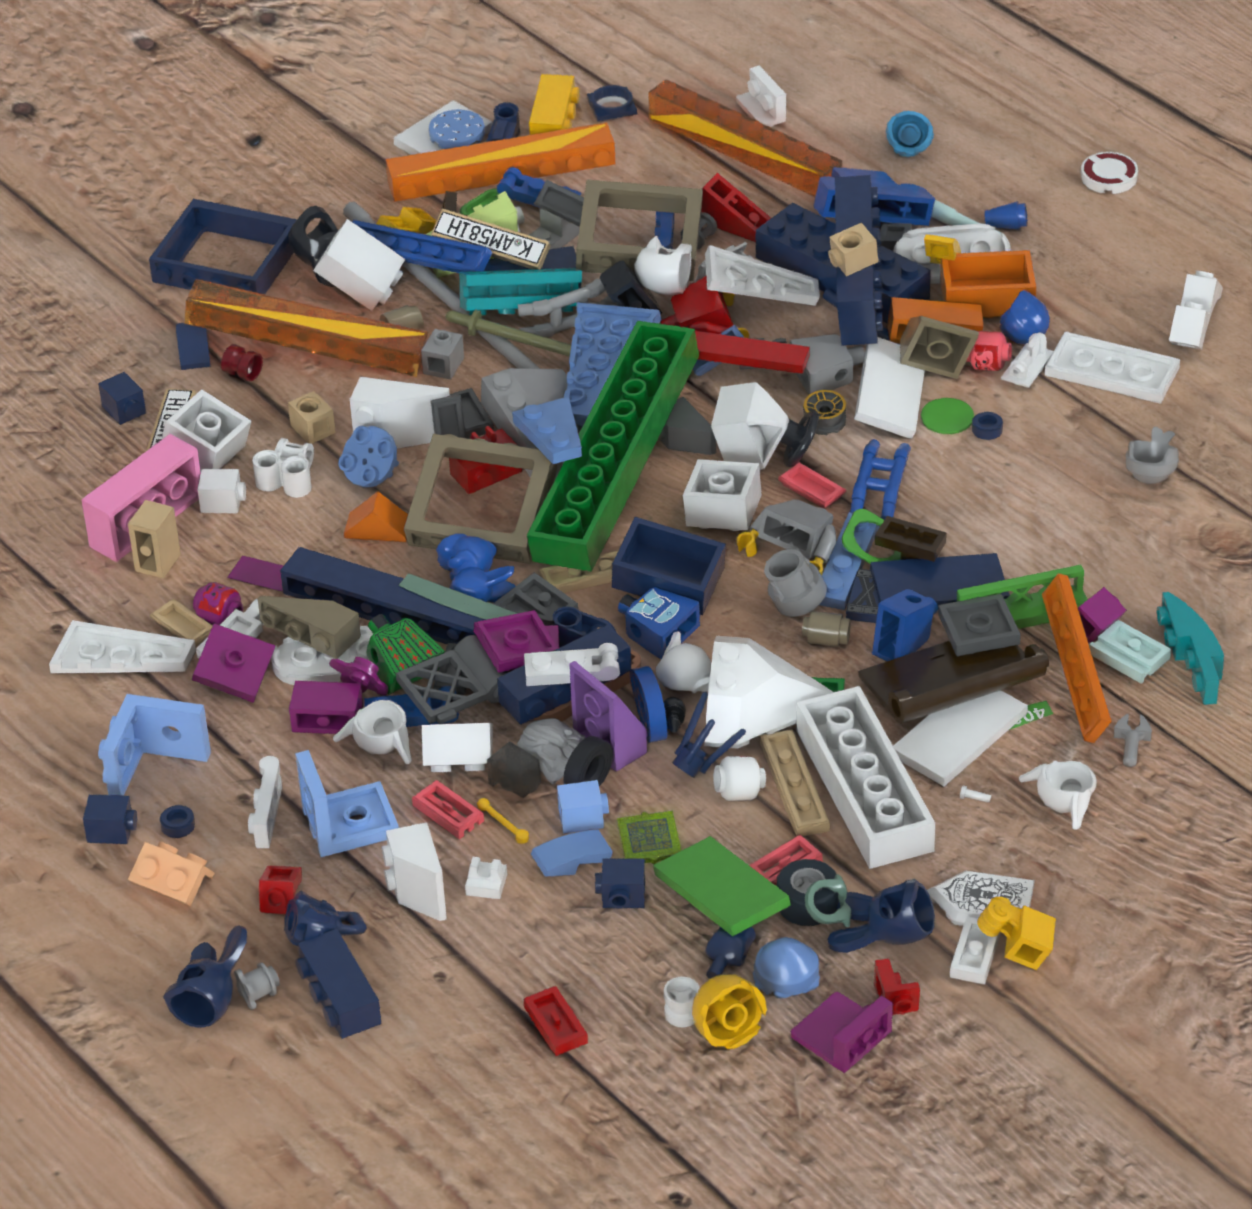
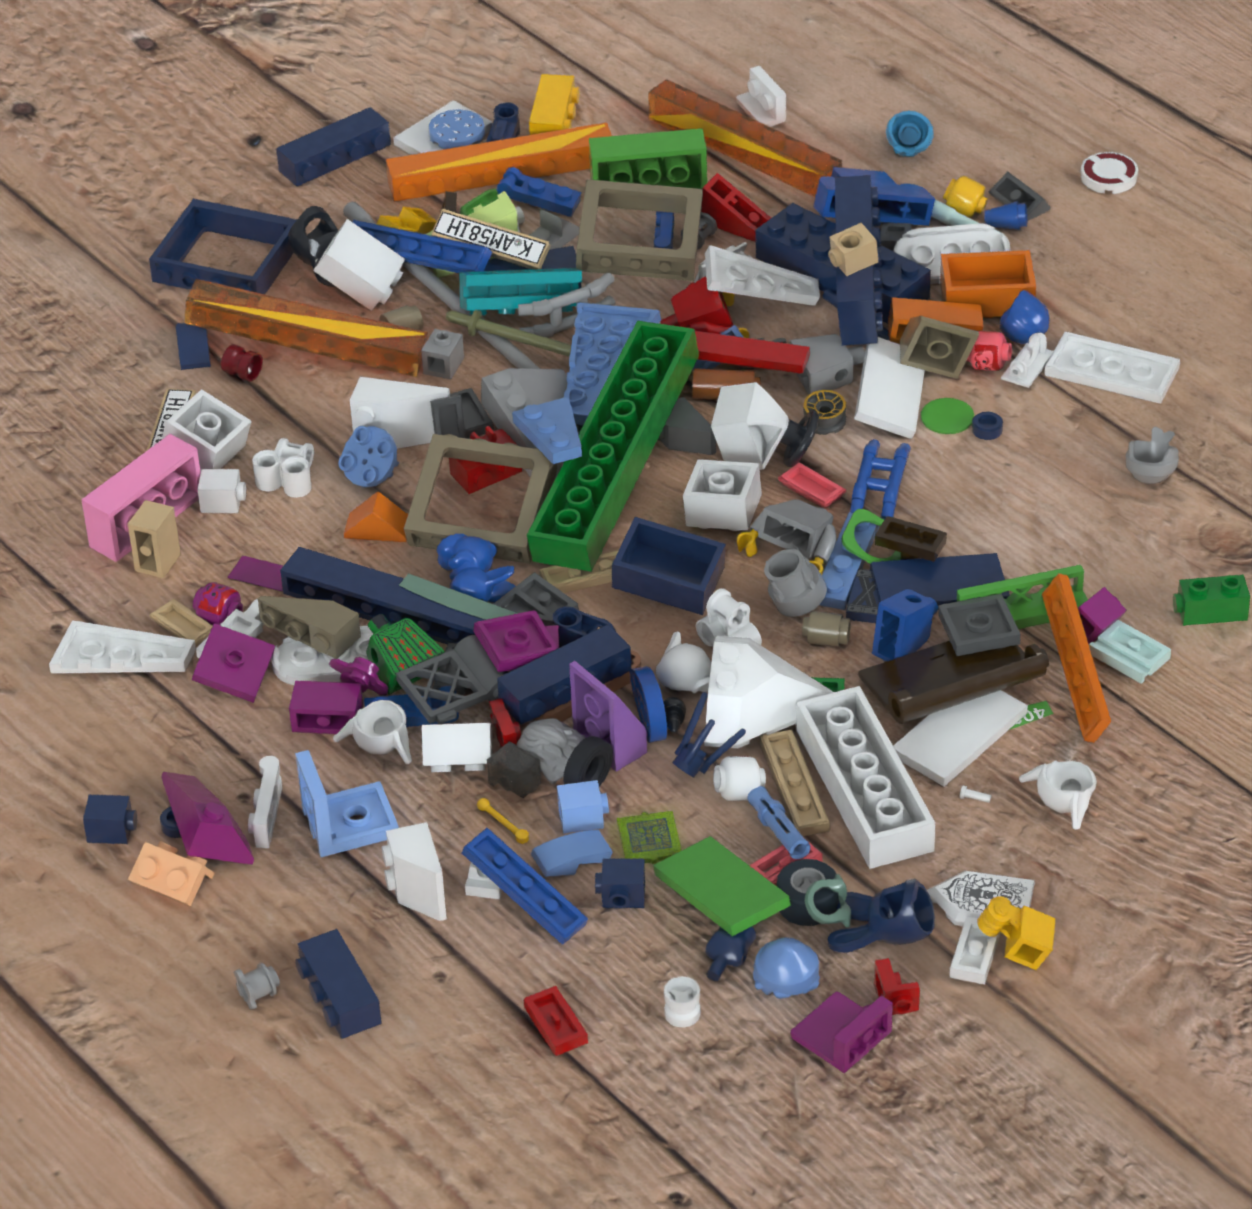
dark blue brick [98,371,146,425] -> none
light blue bracket [98,694,211,796] -> none
dark blue piece [163,925,247,1028] -> none
red bracket [259,865,302,914] -> none
dark blue piece [284,890,367,947] -> none
tan brick [288,391,336,444] -> none
coral tile [412,780,484,839] -> none
white plate [524,643,620,686] -> none
dark grey tile [534,180,584,227] -> none
dark blue piece [587,85,637,122] -> none
black brick [599,260,662,315] -> none
blue torso [618,587,700,659] -> none
white piece [635,236,692,295] -> none
yellow cylinder [692,975,767,1049] -> none
yellow slope [924,234,961,265] -> none
light grey bar [1114,714,1152,767] -> none
teal slope [1156,592,1224,705] -> none
white arch [1169,271,1223,350] -> none
none -> magenta wedge [161,771,254,865]
none -> dark blue brick [276,107,391,187]
none -> blue tile [462,828,588,945]
none -> red plate [489,699,521,759]
none -> bright green brick [589,128,707,189]
none -> dark orange brick [692,368,761,400]
none -> white piece [696,588,762,646]
none -> medium blue pin [747,786,810,859]
none -> yellow head [943,176,988,218]
none -> dark grey slope [988,171,1051,221]
none -> green brick [1173,574,1250,626]

